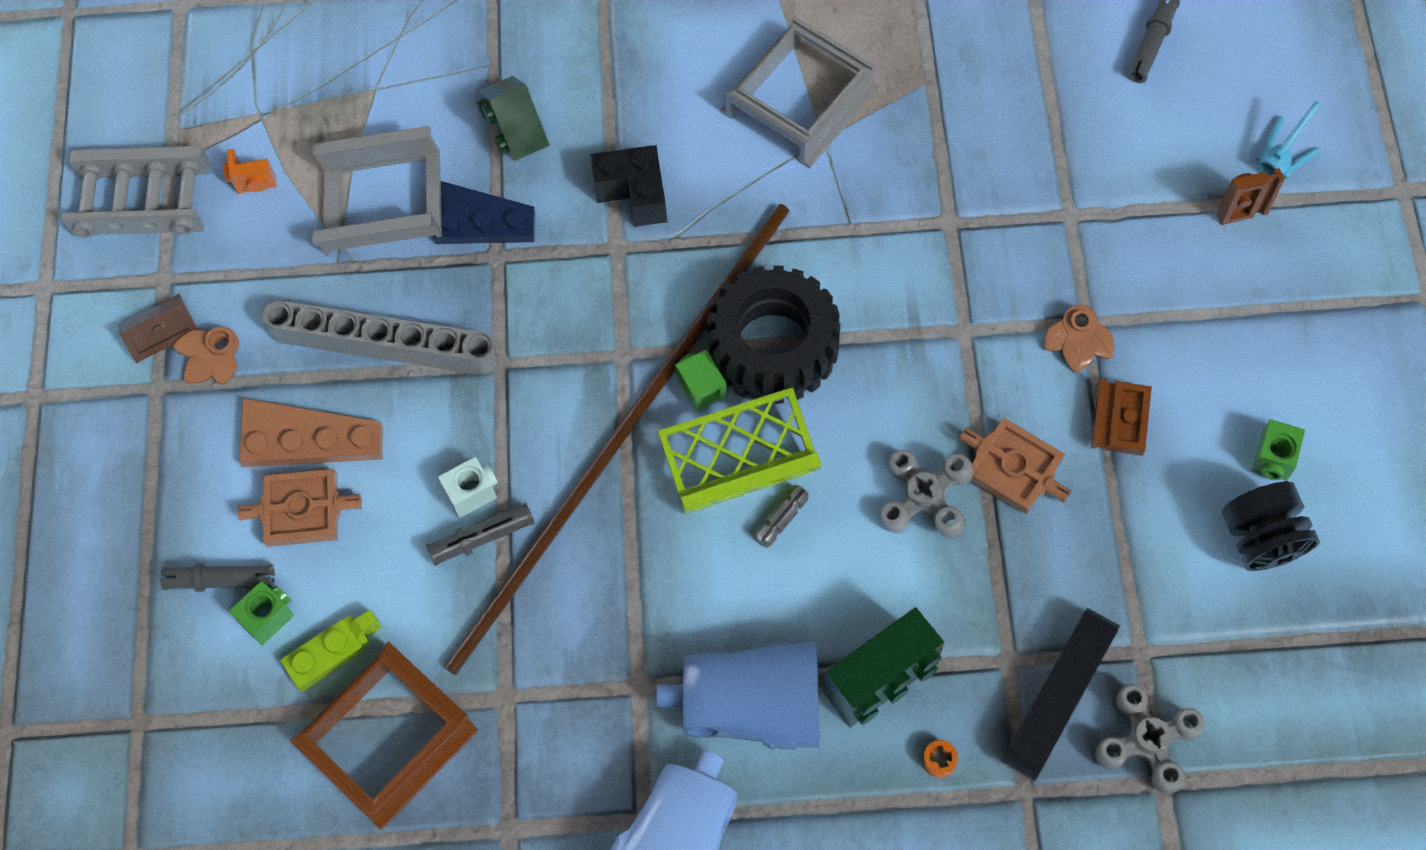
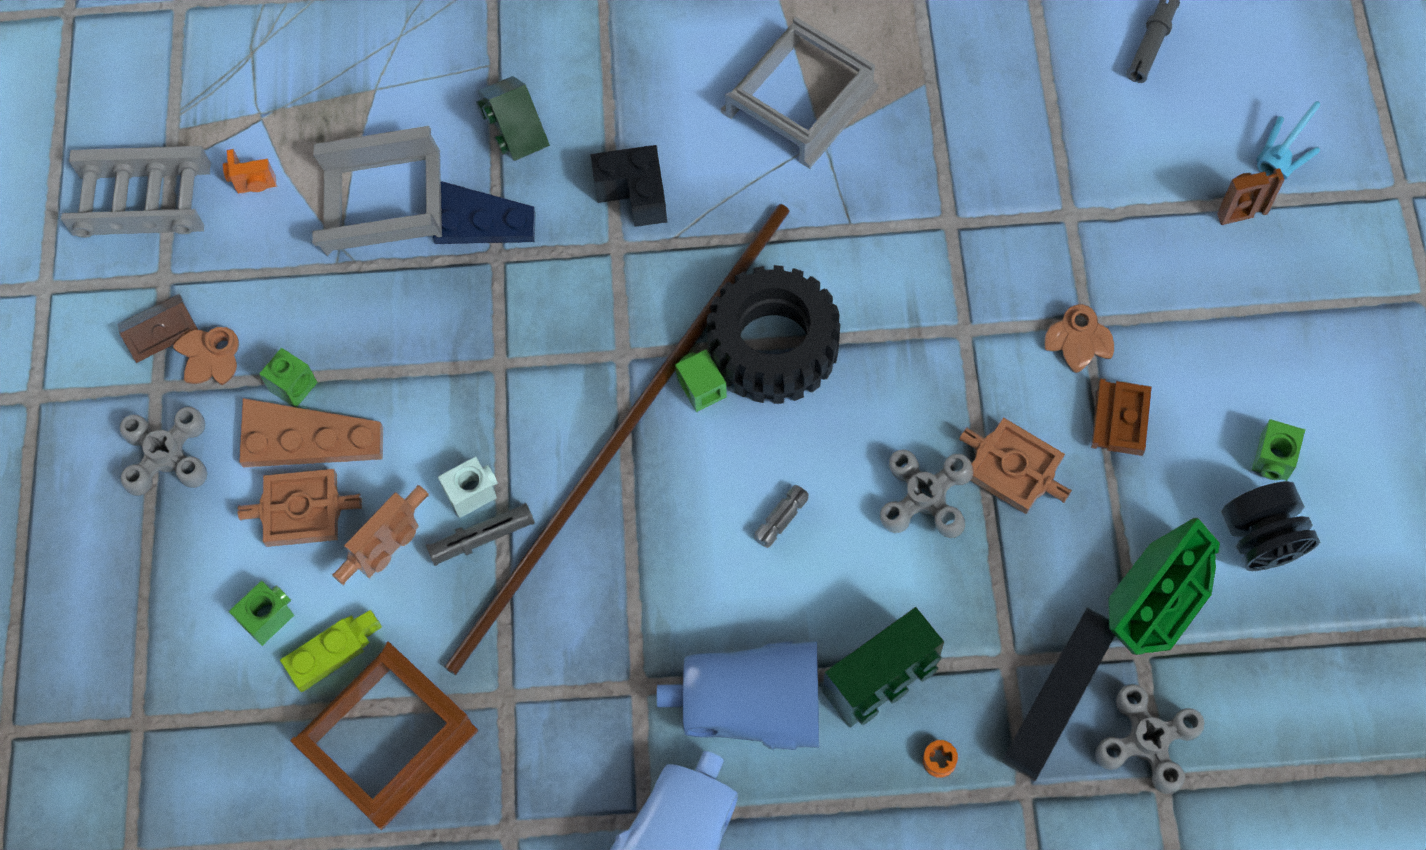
dark grey pin [160,563,275,592] -> none
light grey beam [262,301,498,375] -> none
lime fence [657,387,822,515] -> none
none -> light grey gear [120,407,207,496]
none -> bright green brick [259,348,318,407]
none -> nougat plate [332,485,429,585]
none -> green wedge [1108,518,1220,655]

